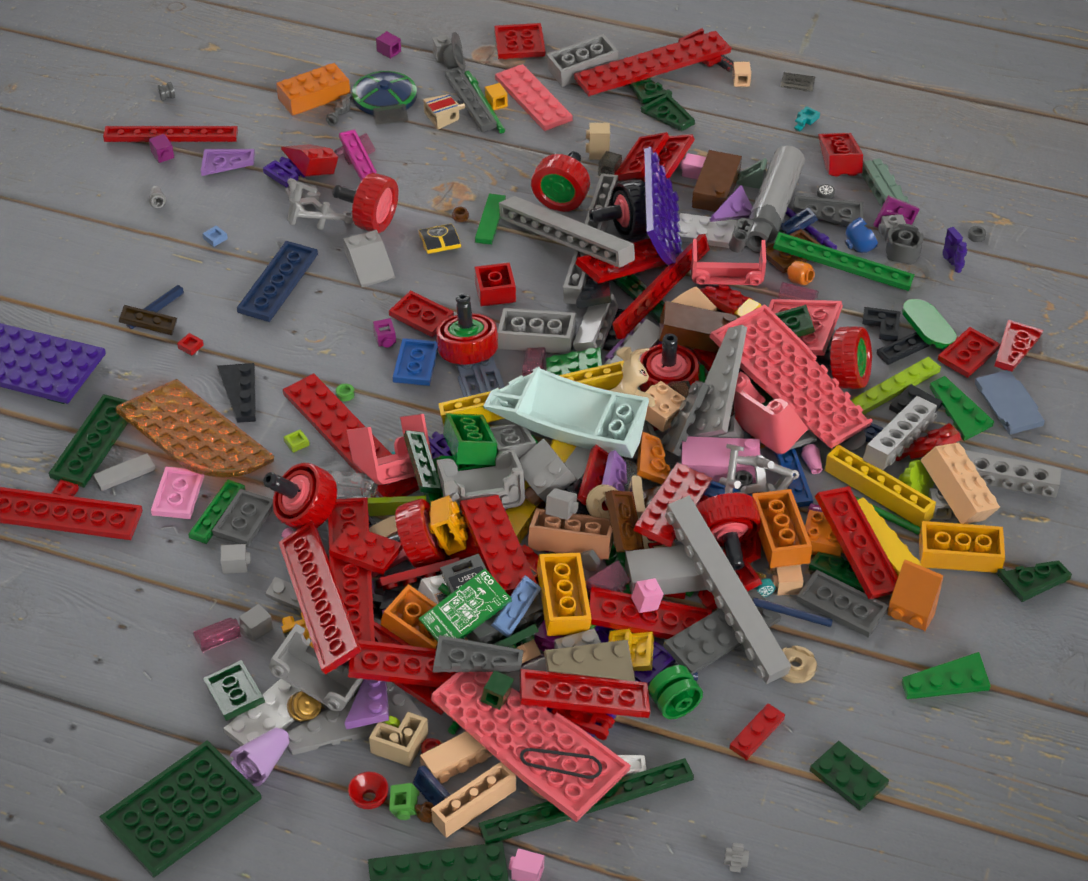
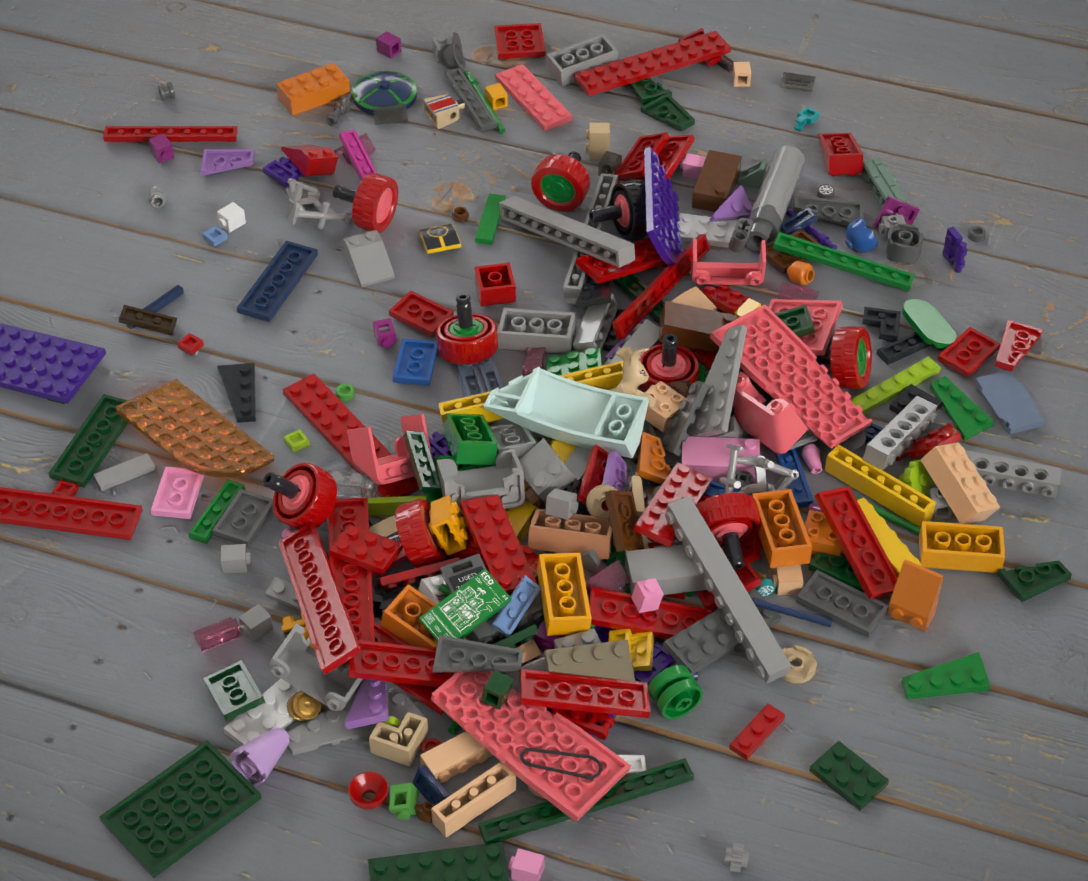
none -> white brick [217,202,246,233]

